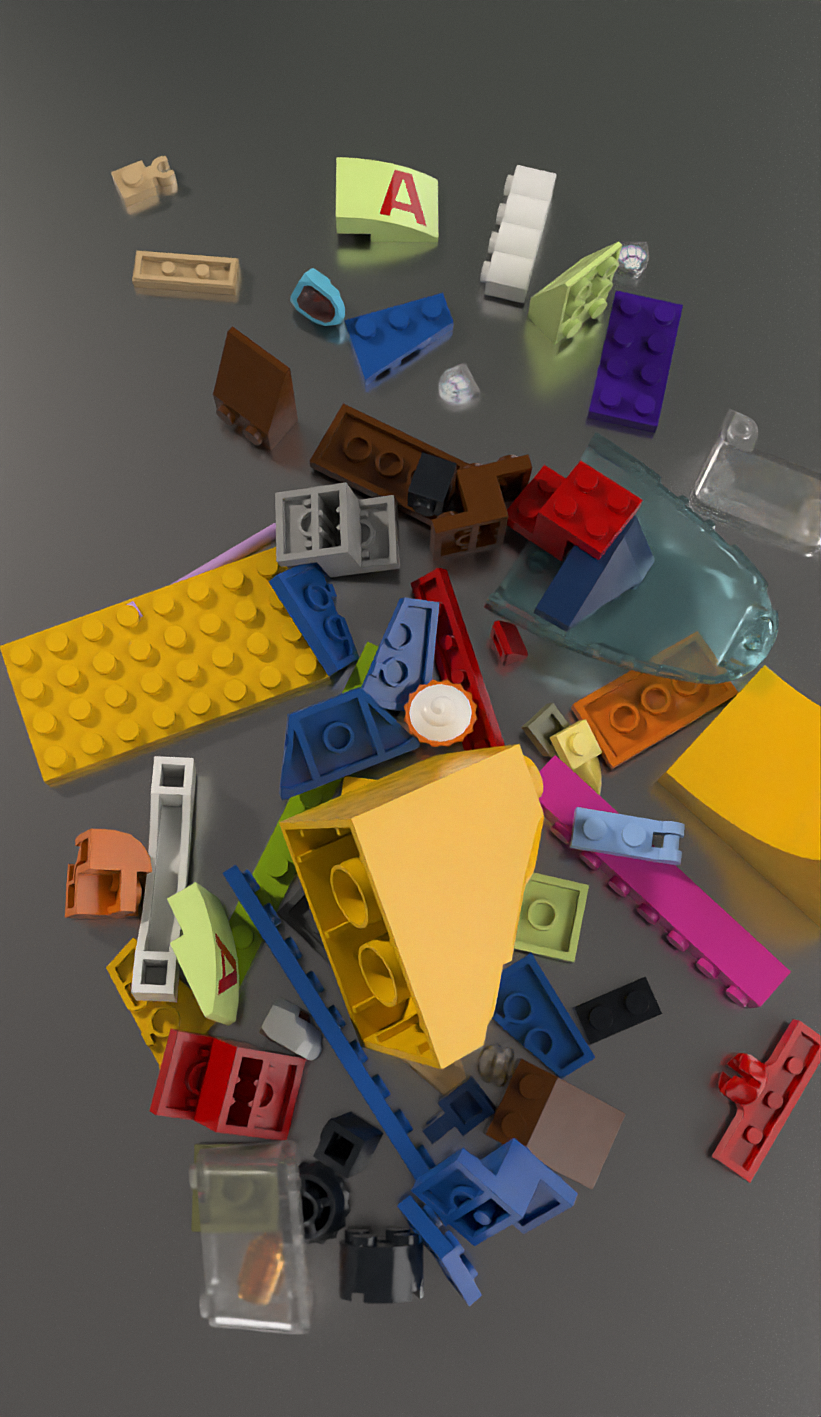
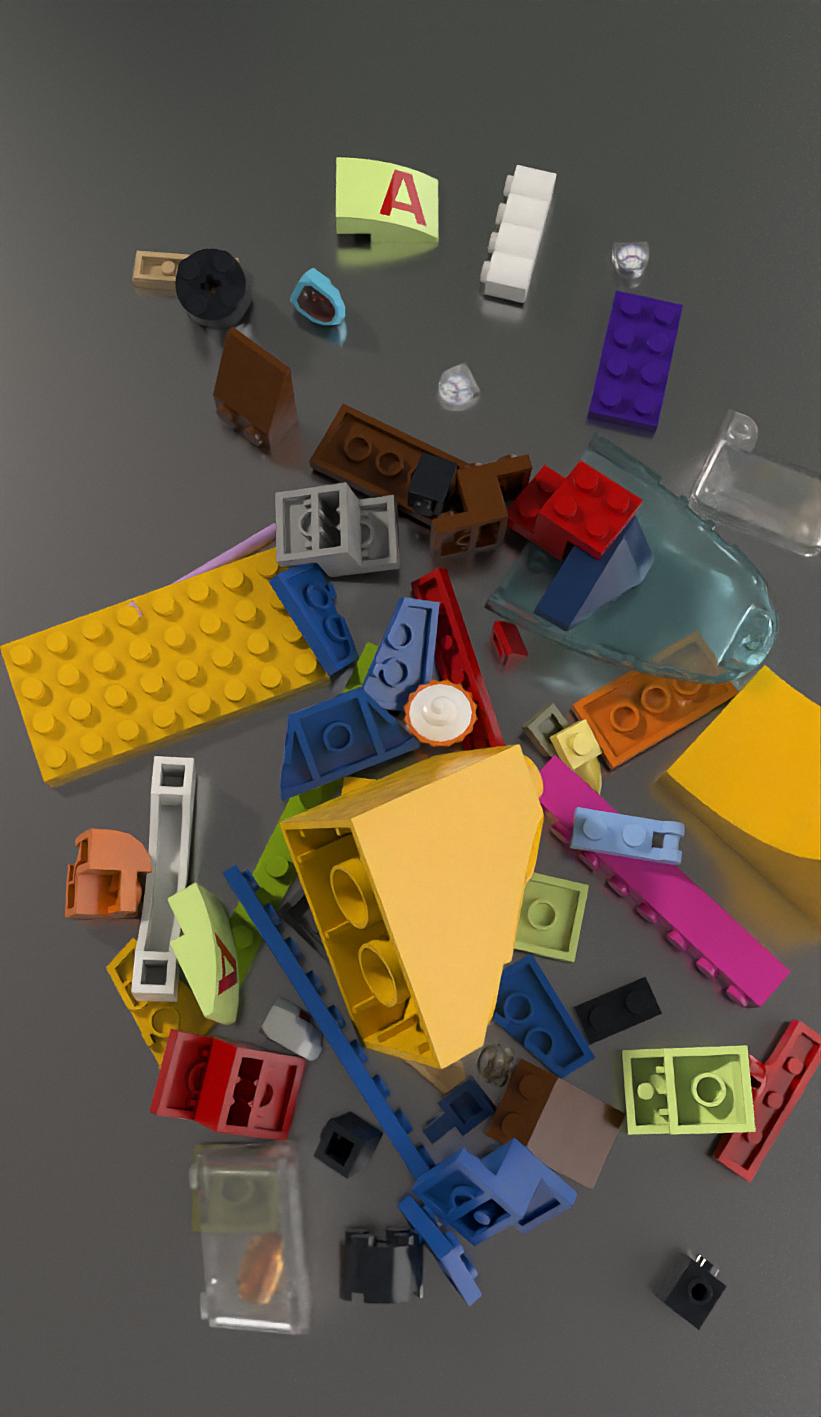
tan plate [111,156,176,207] -> none
black piece [276,1161,351,1245] -> none
blue wing [344,293,454,387] -> none
yellowish green slope [527,241,622,345] -> none
none -> black brick [175,248,252,330]
none -> yellowish green slope [621,1045,756,1135]
none -> black brick [656,1253,727,1330]

